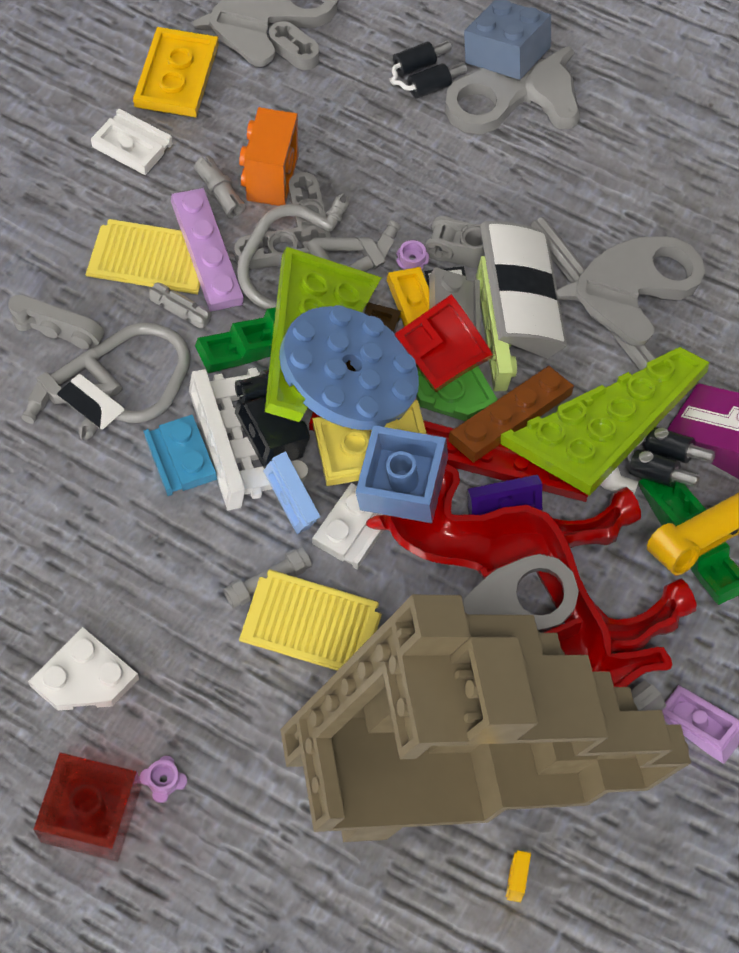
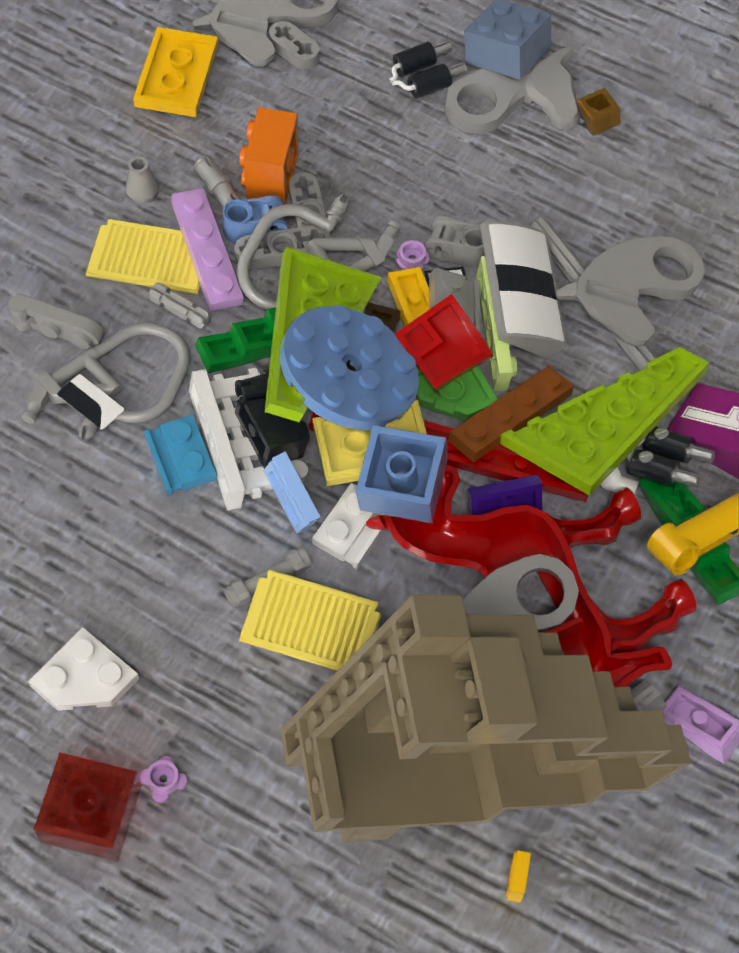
white plate [91,109,173,175] -> none
none -> light grey cone [126,156,159,204]
none -> medium blue piece [223,196,288,243]
none -> pearl gold slope [576,88,620,136]

